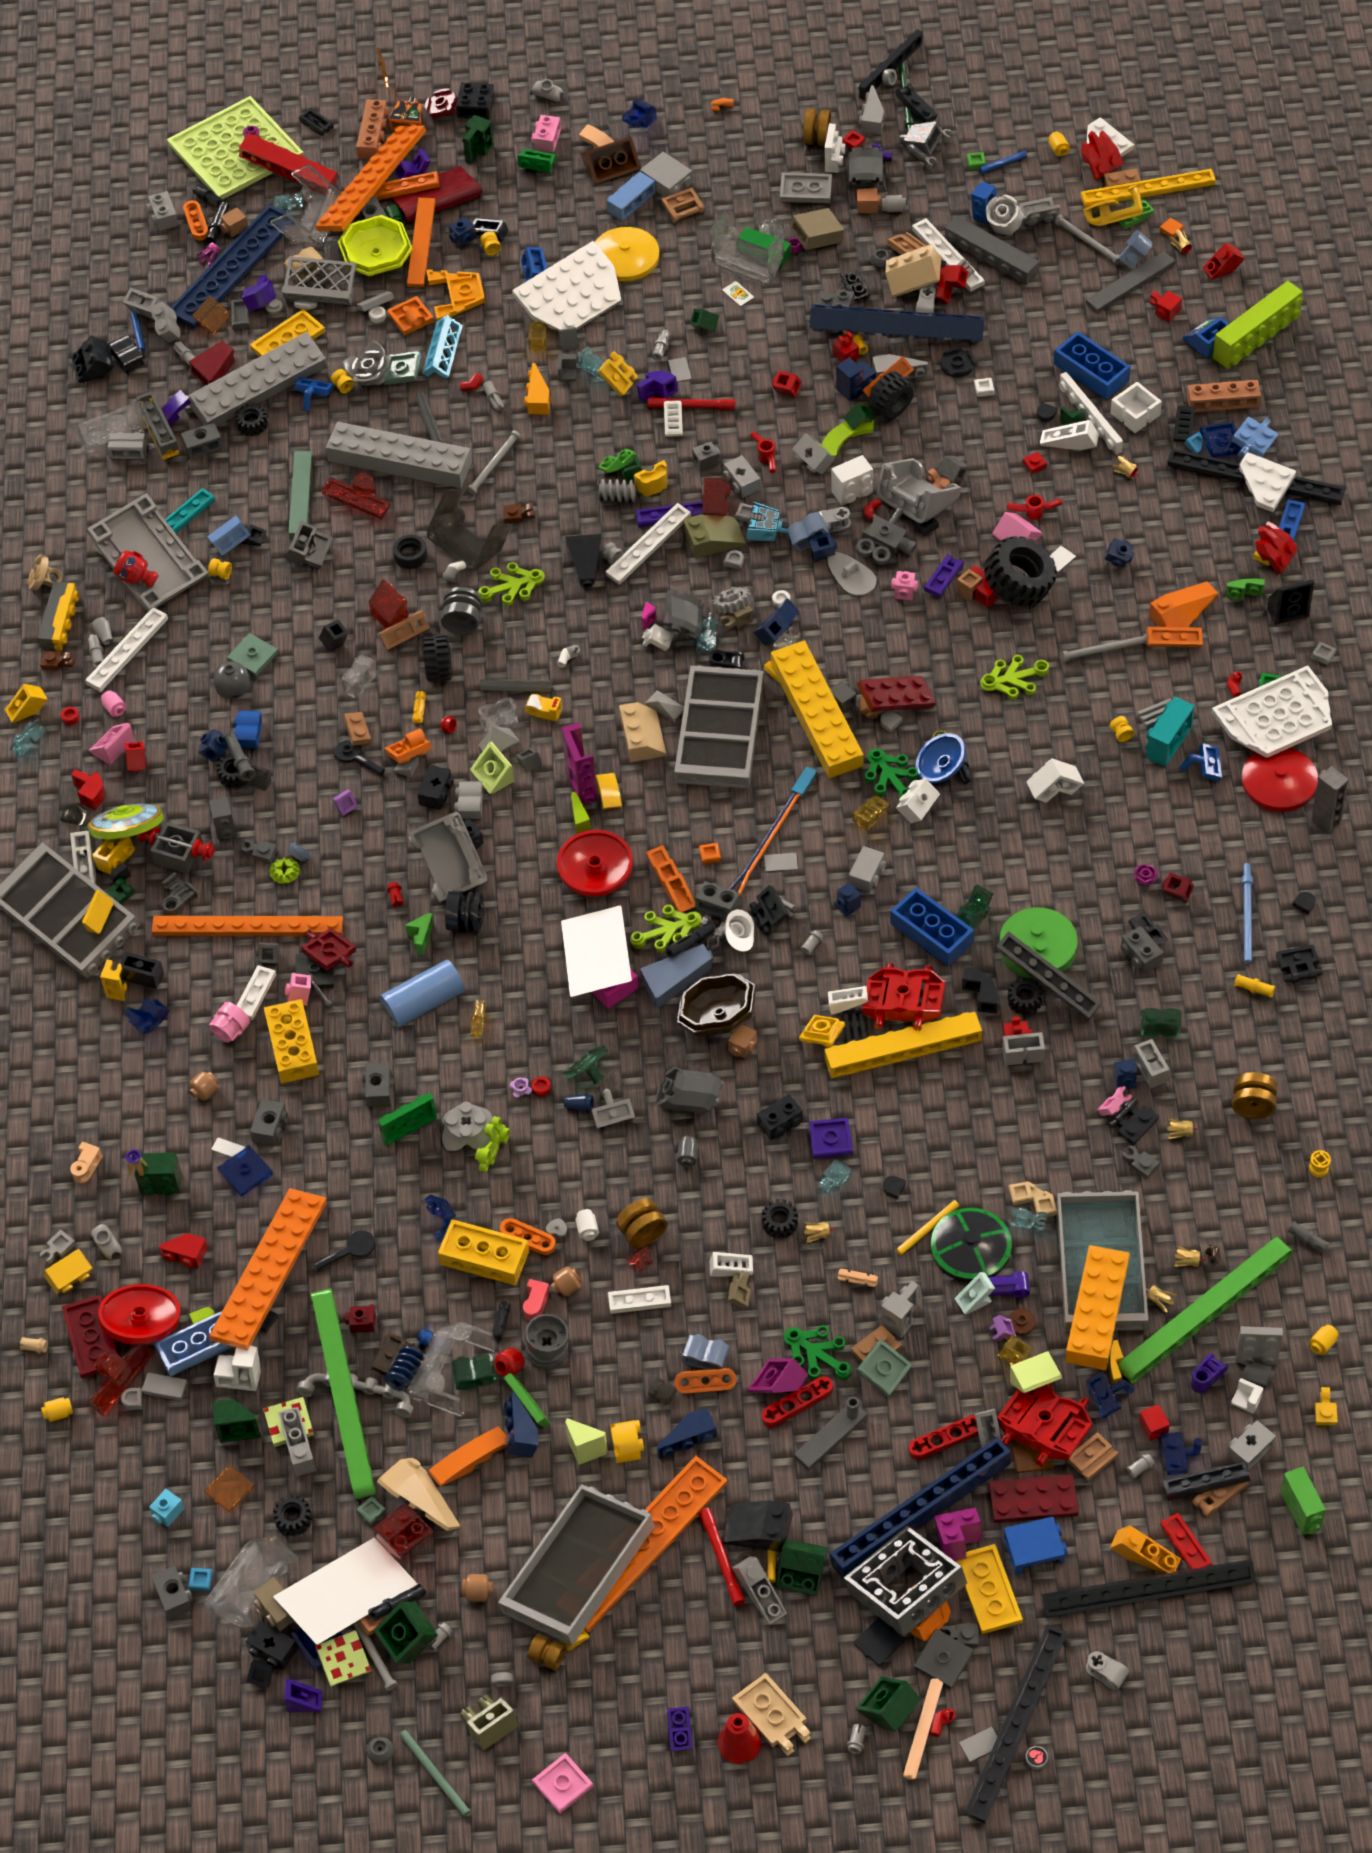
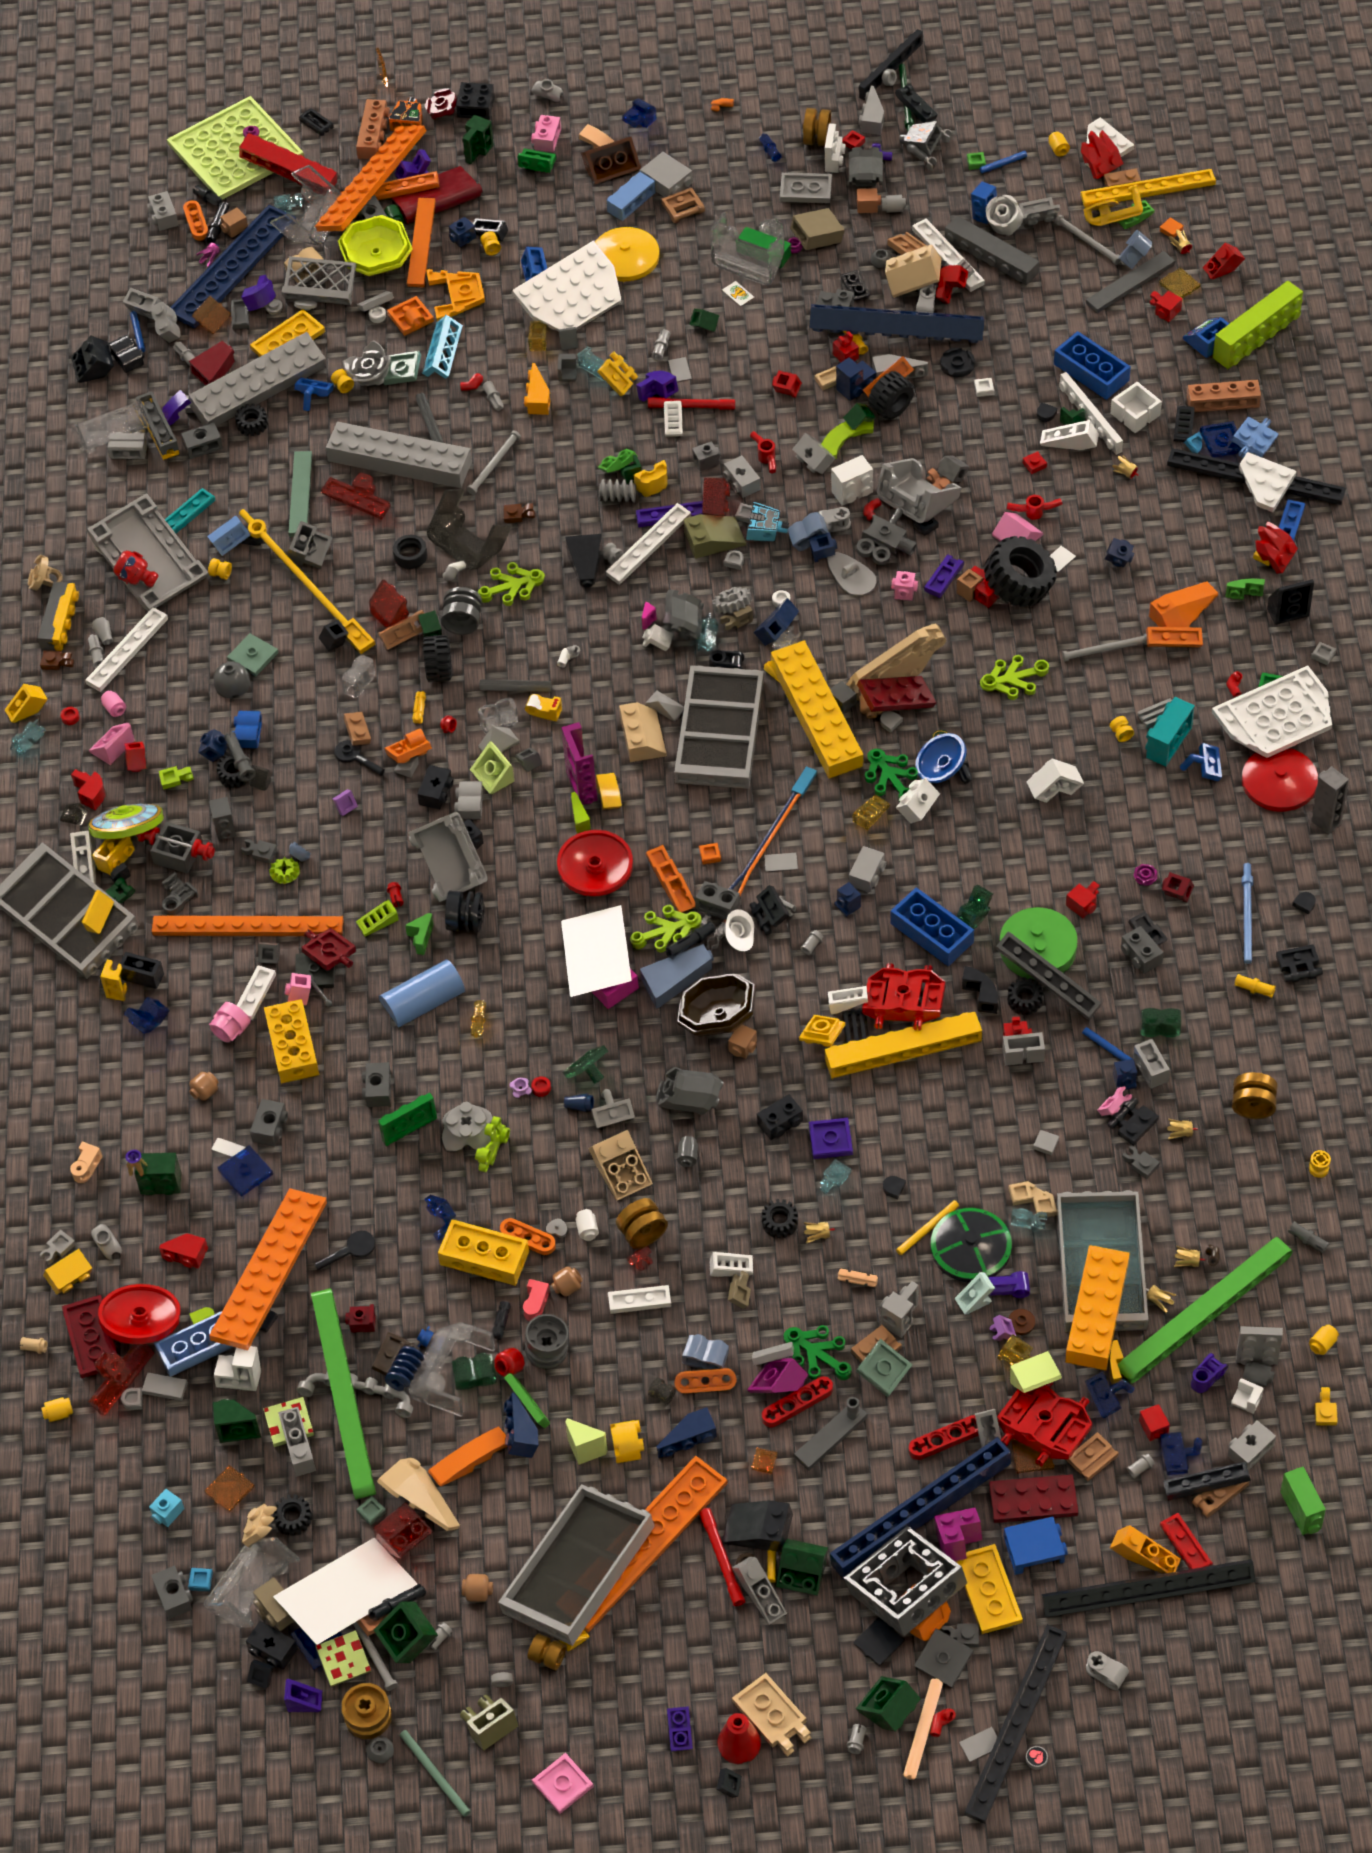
none -> lime plate [159,766,194,790]
none -> yellow bar [239,509,375,654]
none -> tan plate [242,1504,277,1547]
none -> pearl gold wheel [342,1683,392,1739]
none -> lime slope [356,900,399,937]
none -> dark green panel [418,610,442,638]
none -> tan slope [588,1130,653,1200]
none -> black plate [717,1768,742,1798]
none -> light grey tile [752,1342,794,1366]
none -> clear orange plate [752,1448,777,1474]
none -> clear blue axle [759,133,782,162]
none -> tan tile [814,366,836,390]
none -> tan connector [846,623,946,700]
none -> light grey tile [1033,1130,1059,1155]
none -> red brick [1066,881,1100,918]
none -> blue bar [1082,1027,1132,1061]
none -> clear yellow piece [1159,267,1201,298]

